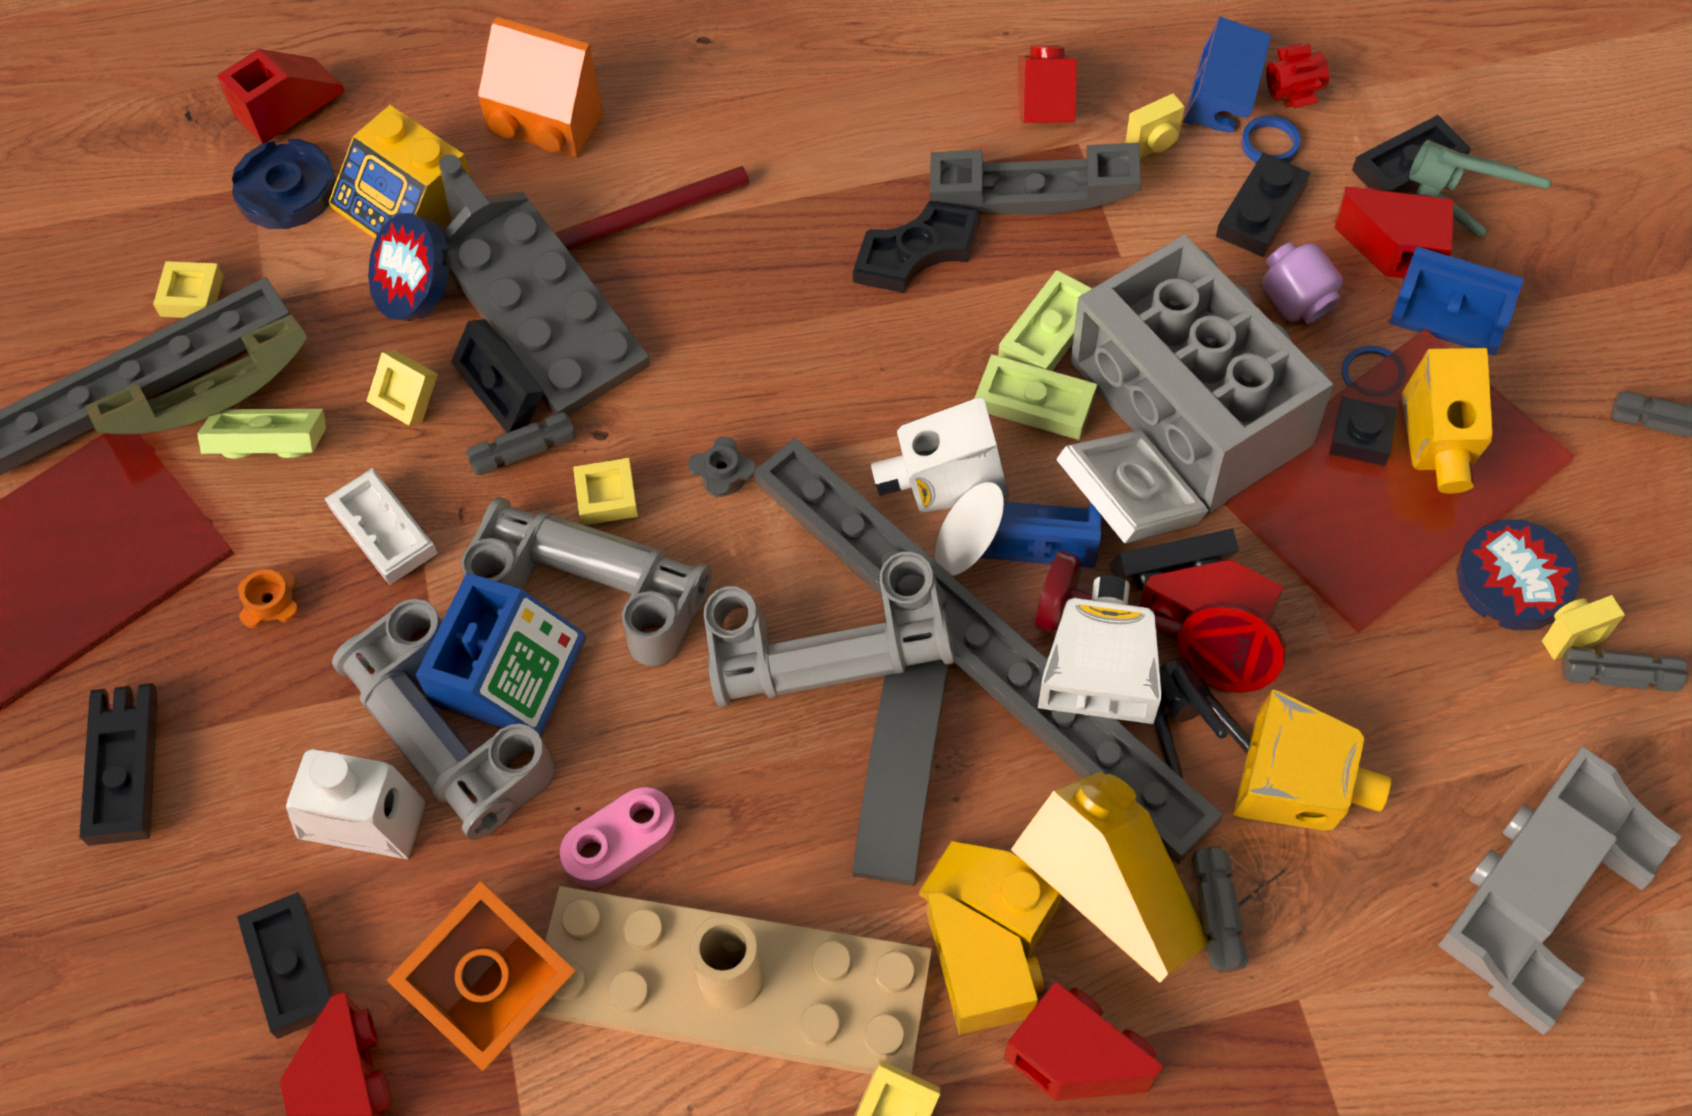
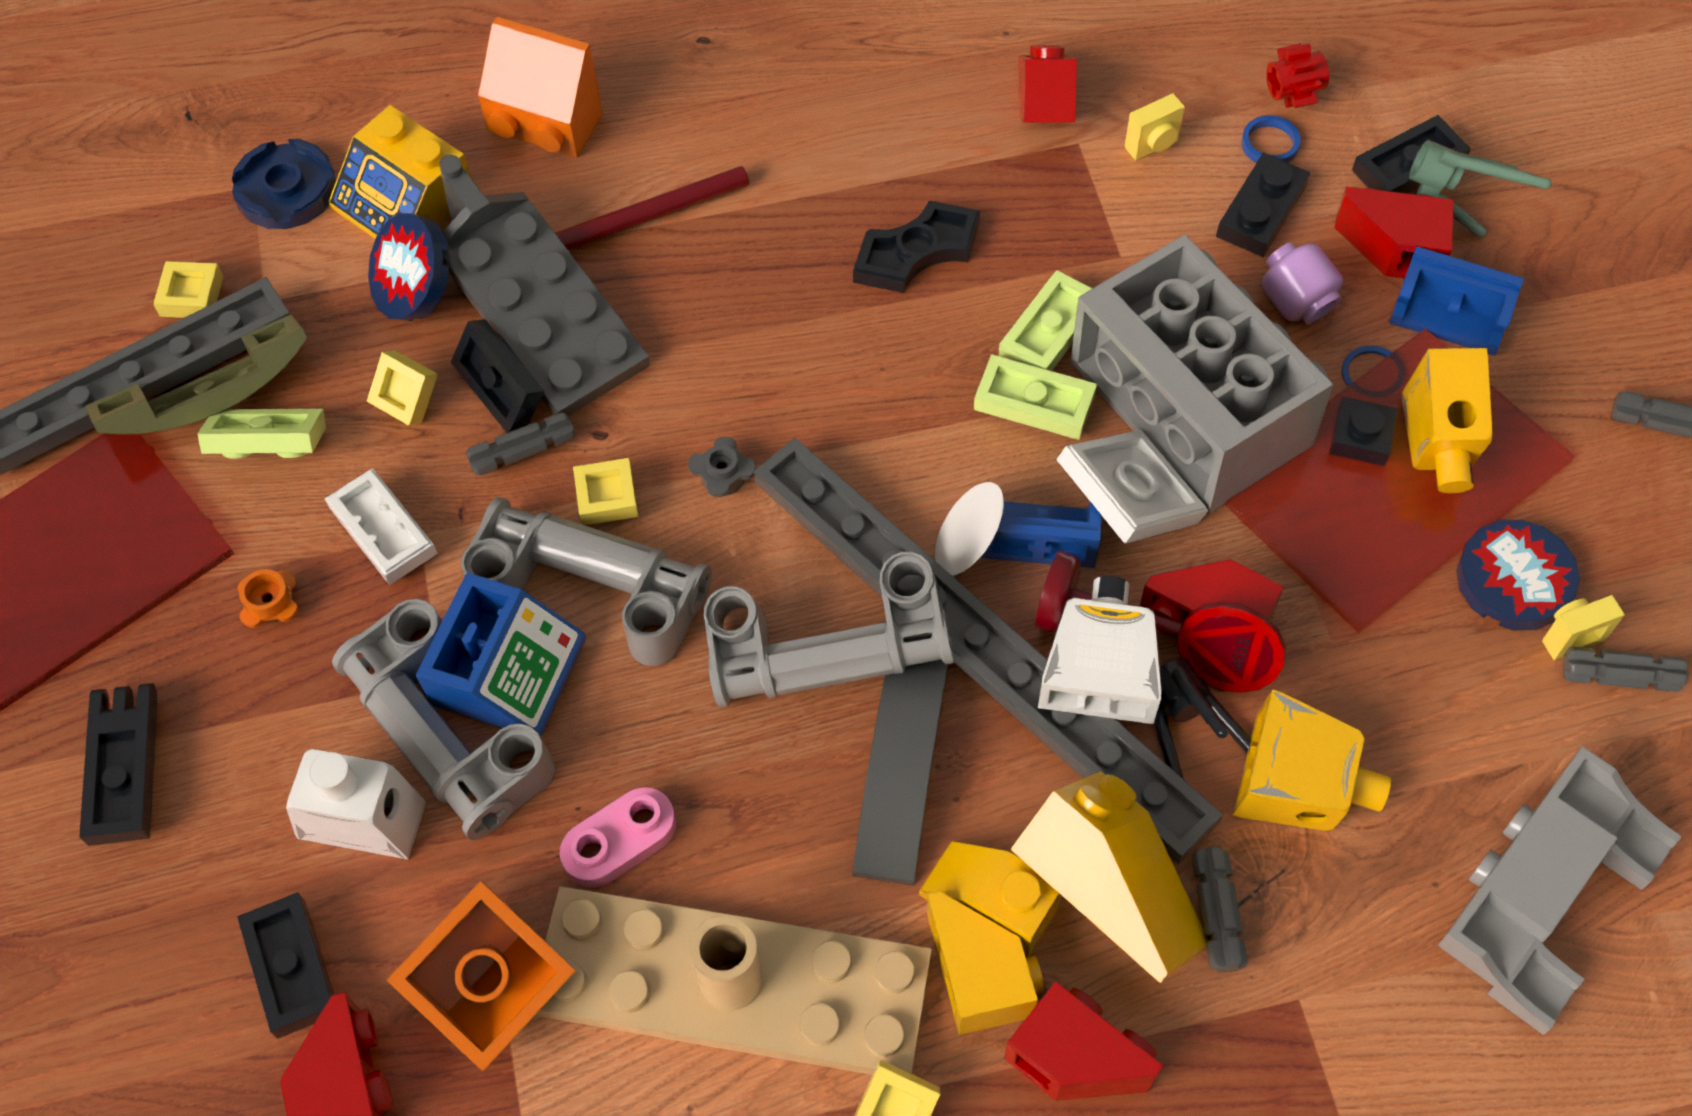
red slope [217,49,345,144] -> none
white torso [871,396,1009,513] -> none
dark grey slope [930,143,1141,215] -> none
black plate [1109,528,1239,590] -> none
blue hinge [1183,16,1271,132] -> none

